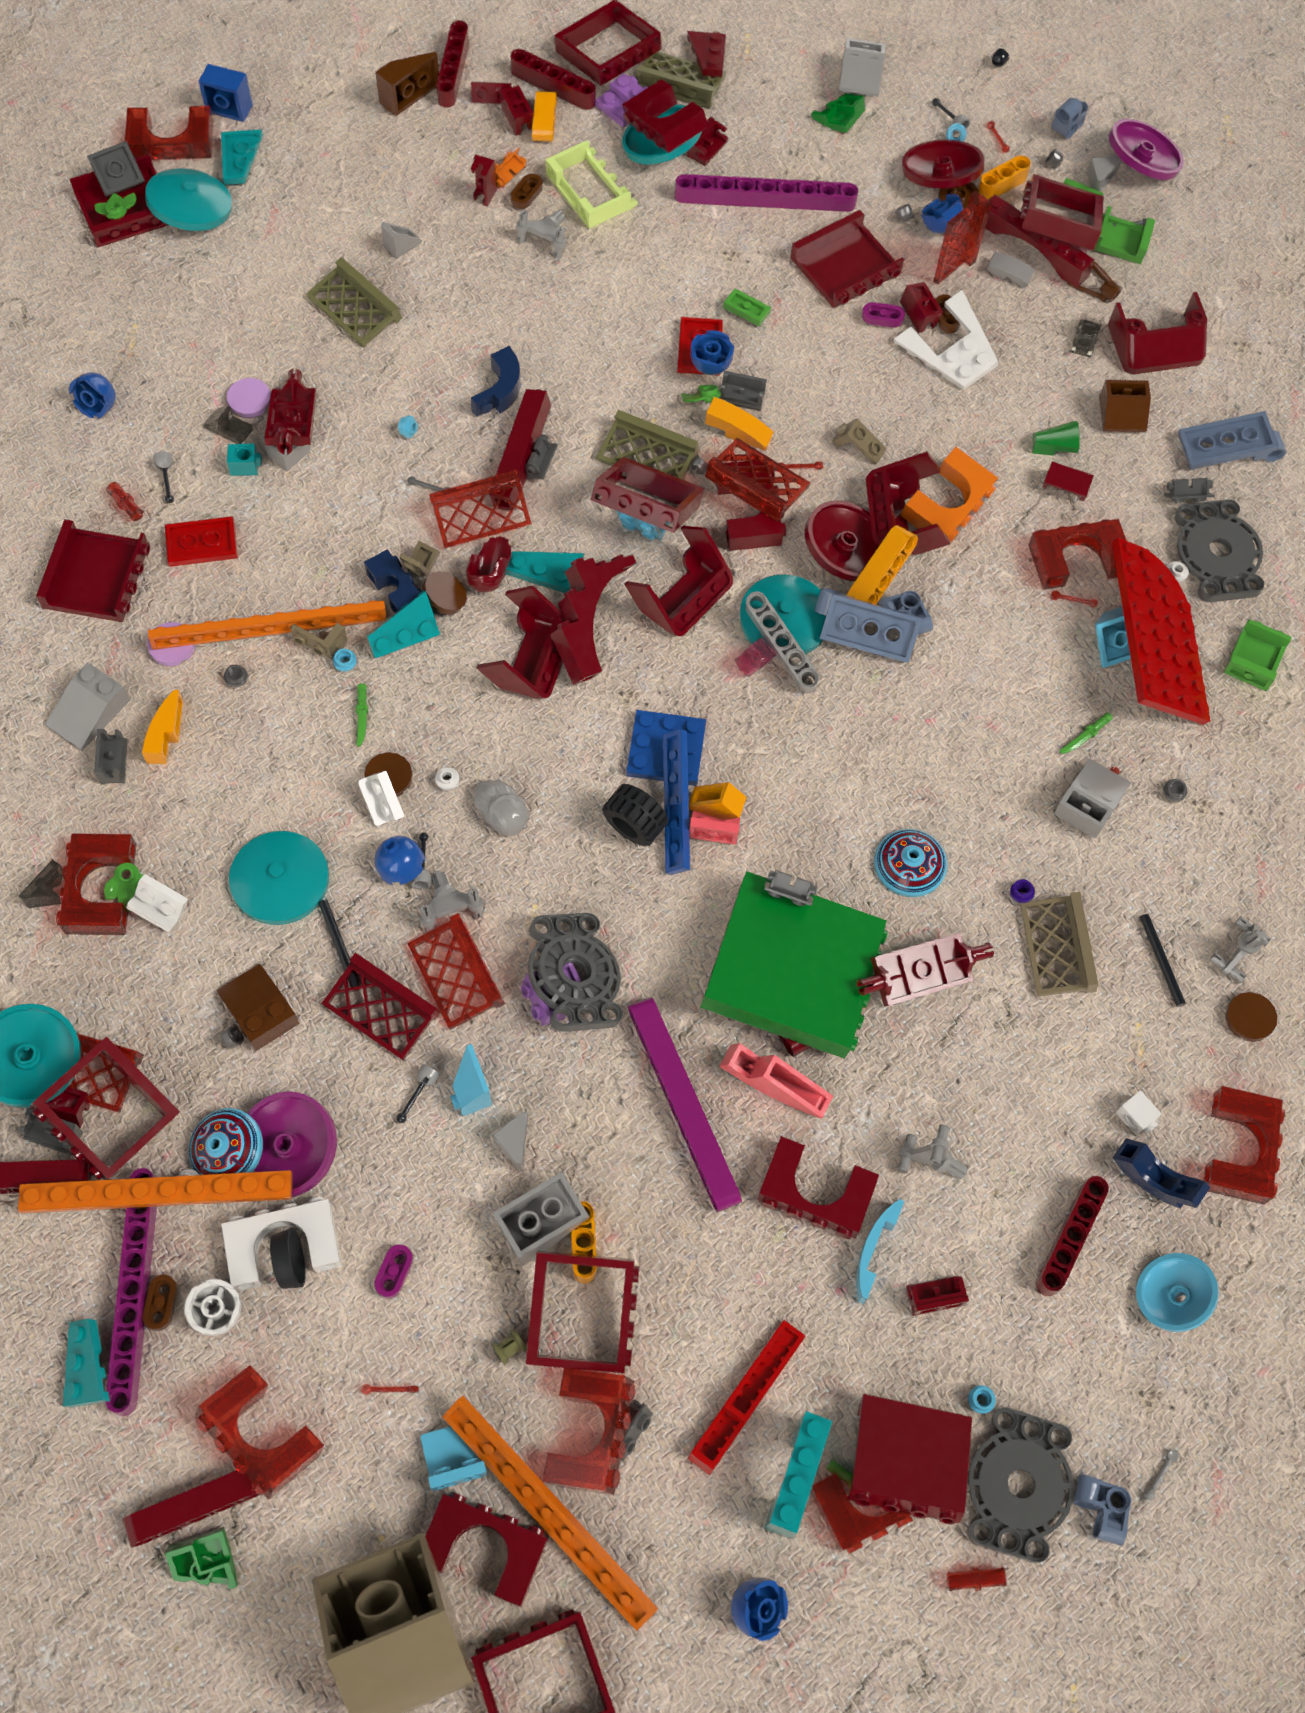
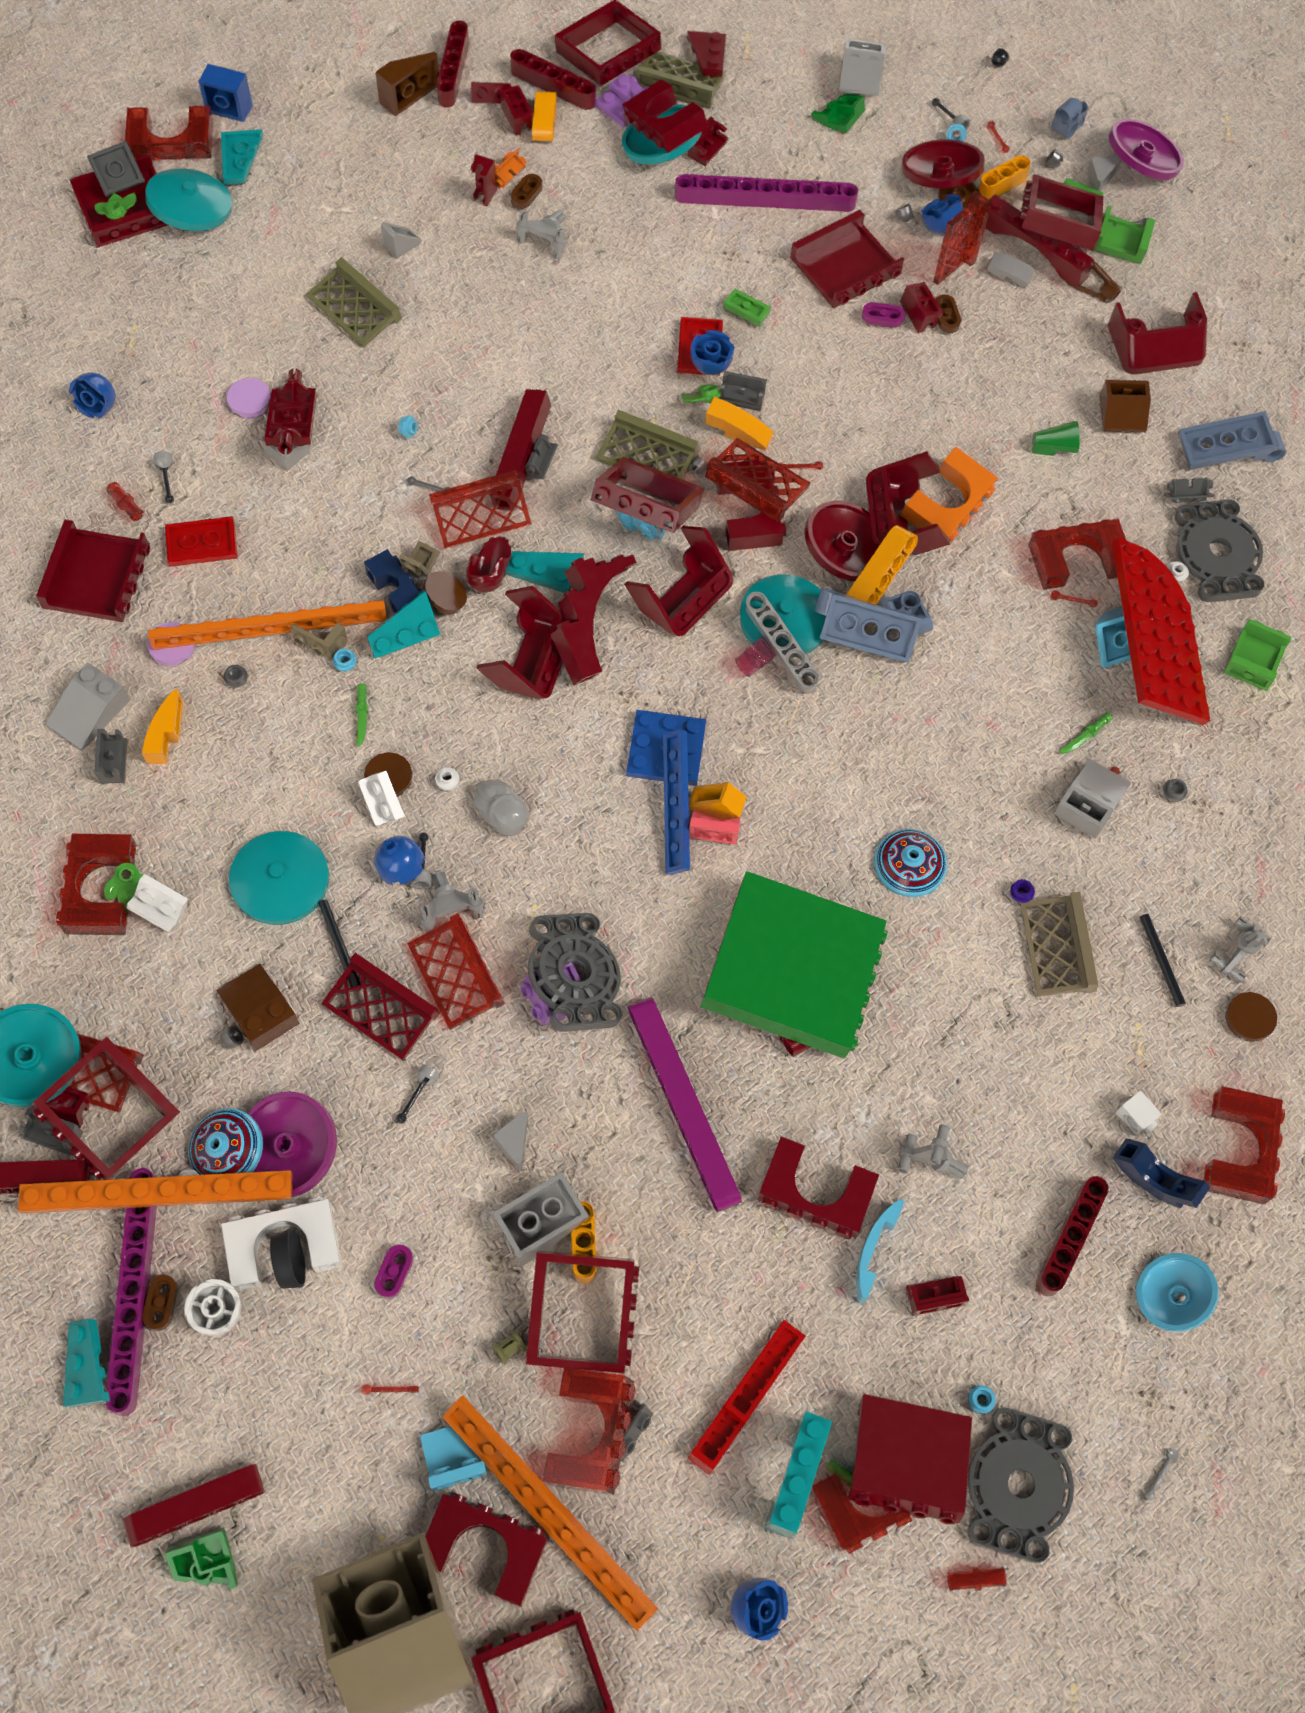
clear smoke slope [18,859,66,908] -> none
clear red arch [194,1365,324,1500] -> none
clear smoke slope [203,405,253,444] -> none
teal brick [227,443,262,476] -> none
medium azure slope [450,1044,492,1116] -> none
dark blue arch [471,346,521,417] -> none
yellowish green hinge [545,140,638,229] -> none
black tyre [602,784,668,847] -> none
coral slope [719,1043,833,1118] -> none
dark grey hinge [764,870,818,906] -> none
dark tan bracket [832,419,886,464] -> none
plate [857,932,994,1007] -> none
white wing [894,290,998,390] -> none
dark red hinge [1042,461,1094,501] -> none
clear smoke slope [1071,318,1102,358] -> none
sand blue piece [1073,1474,1131,1546] -> none

